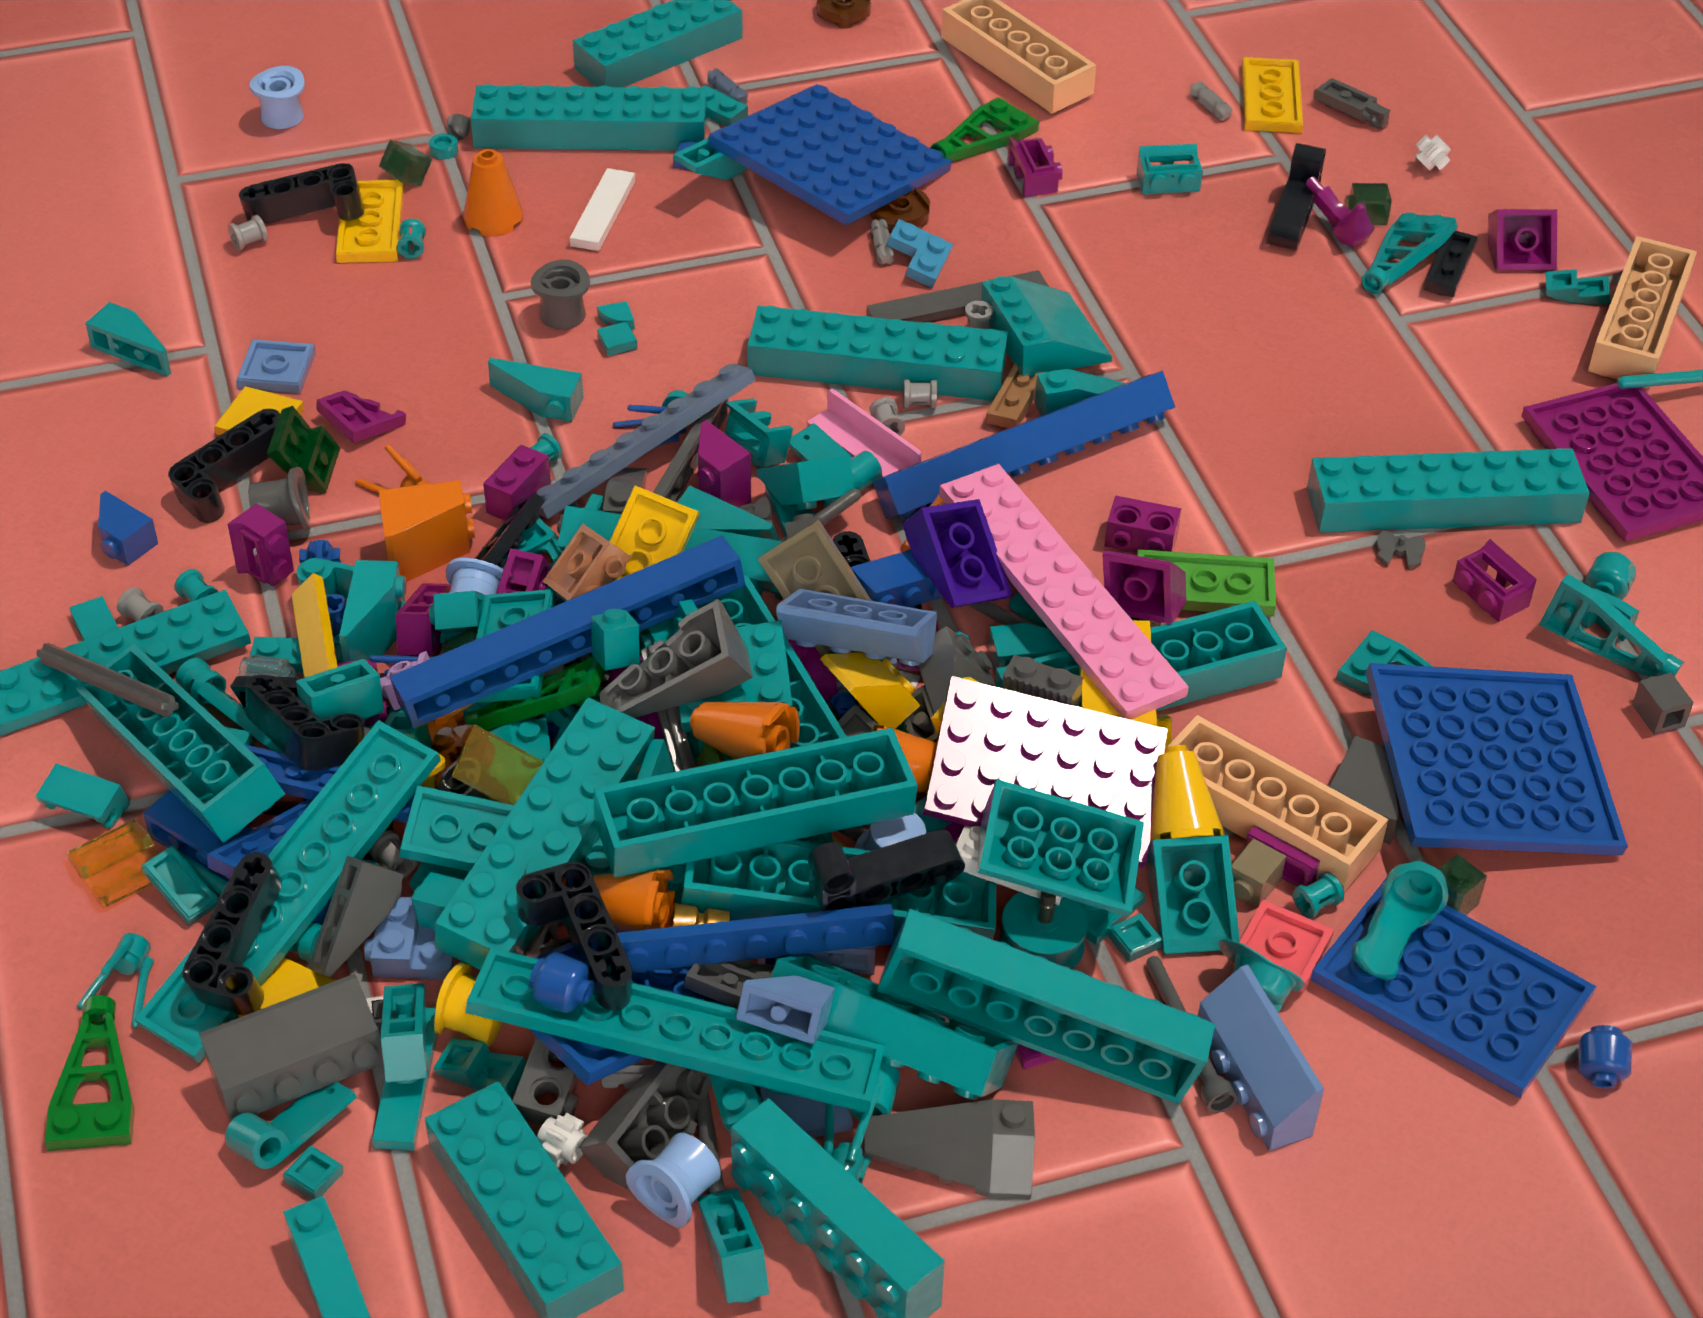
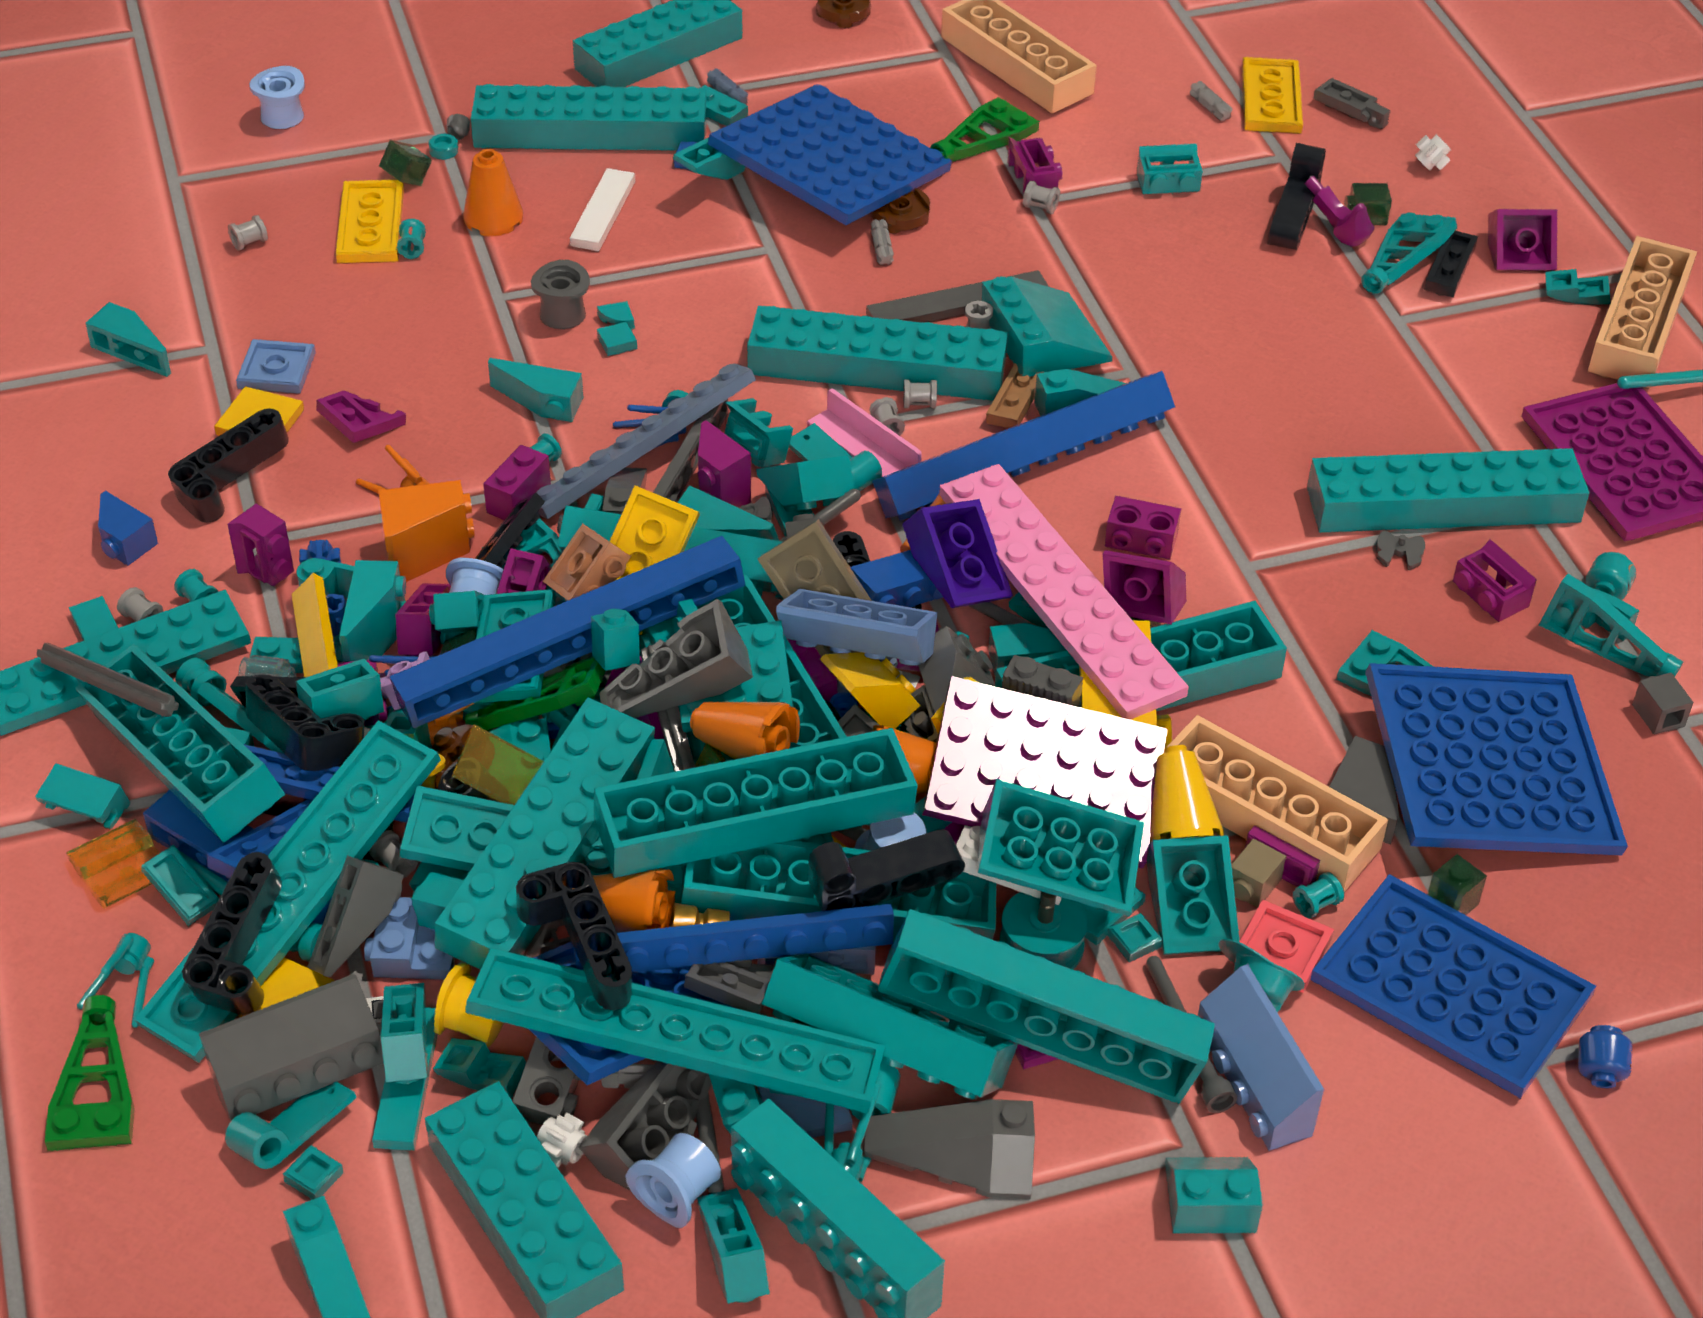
black beam [239,163,365,224] -> none
dark grey piece [248,467,311,531] -> none
dark green slope [267,406,340,494] -> none
blue head [529,952,594,1013] -> none
medium blue slope [736,975,835,1044] -> none
dark azure plate [886,219,954,288] -> none
bright green plate [1137,549,1276,616] -> none
teal hair [1351,860,1449,981] -> none
none -> light grey bush [1023,181,1060,214]
none -> teal slope [1165,1157,1263,1233]

